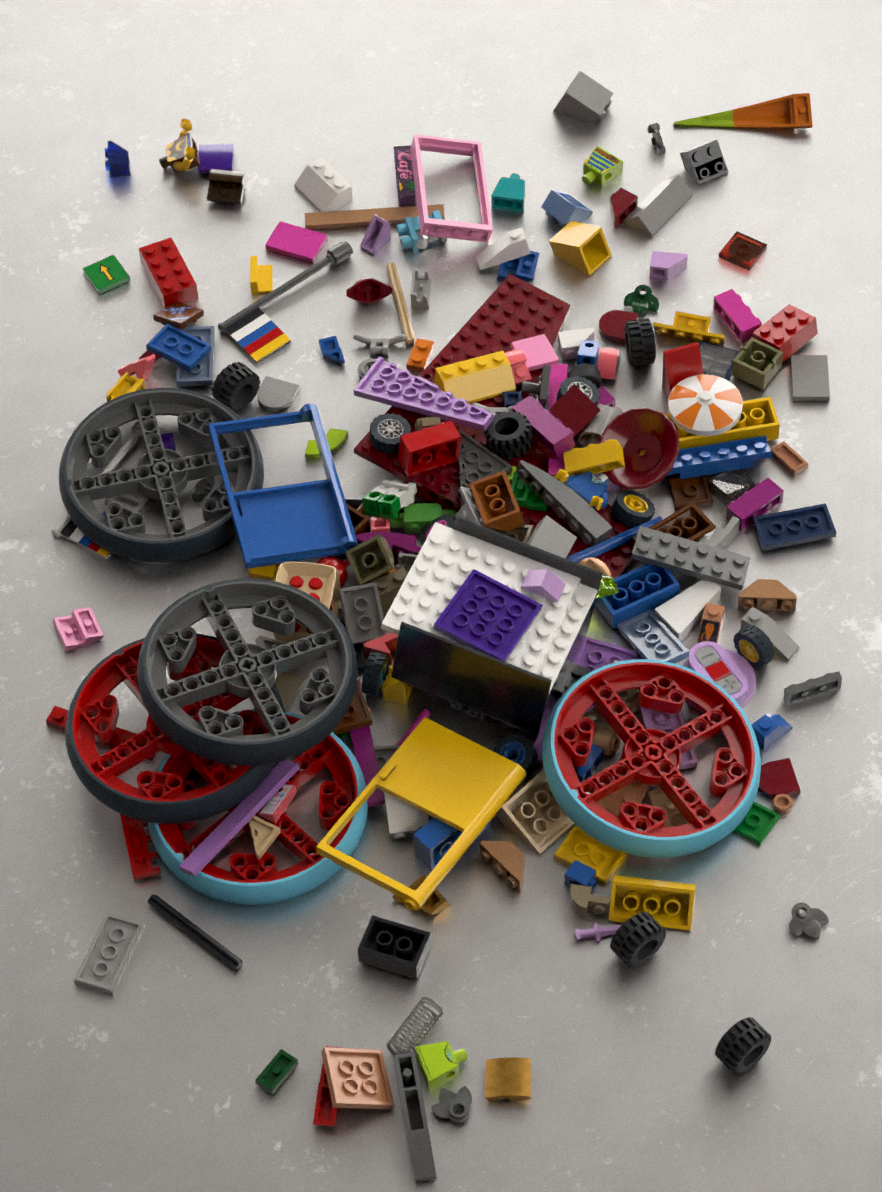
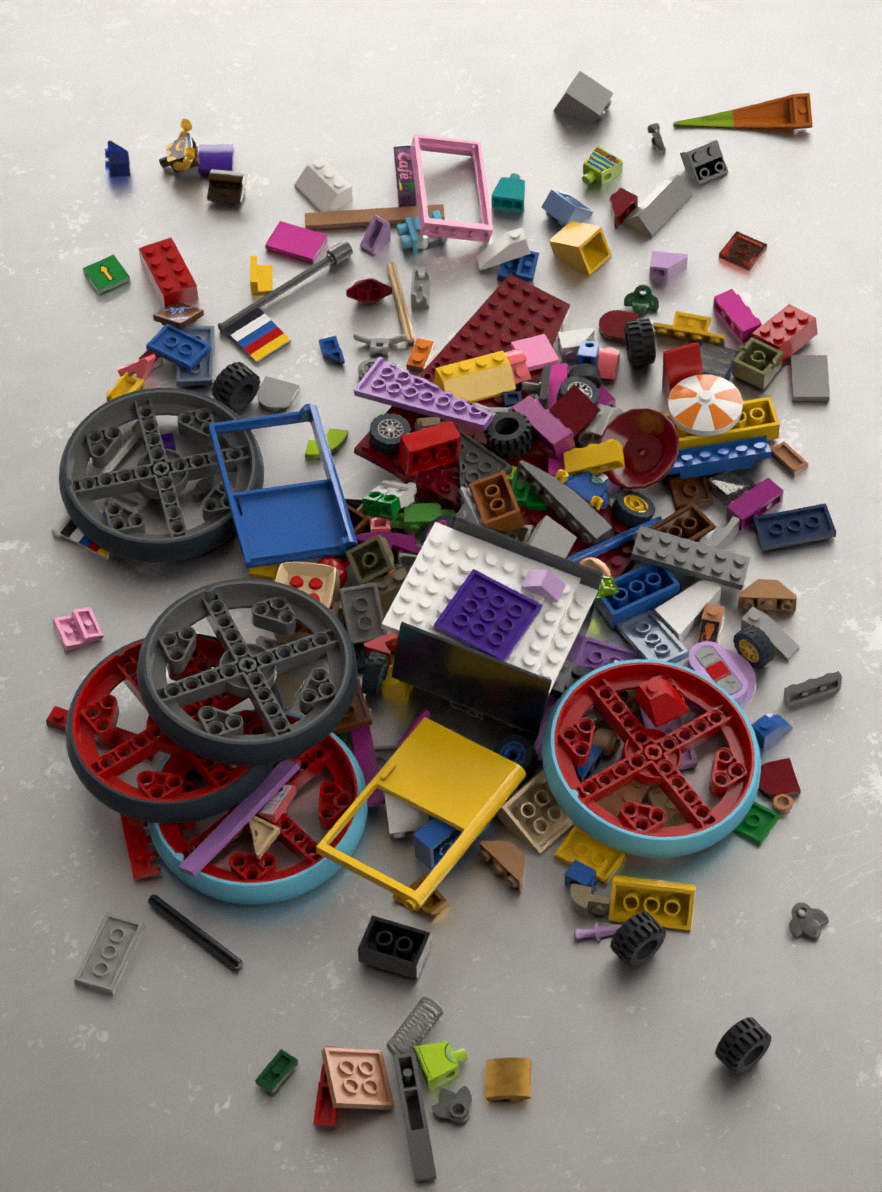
none -> red slope [634,677,690,728]

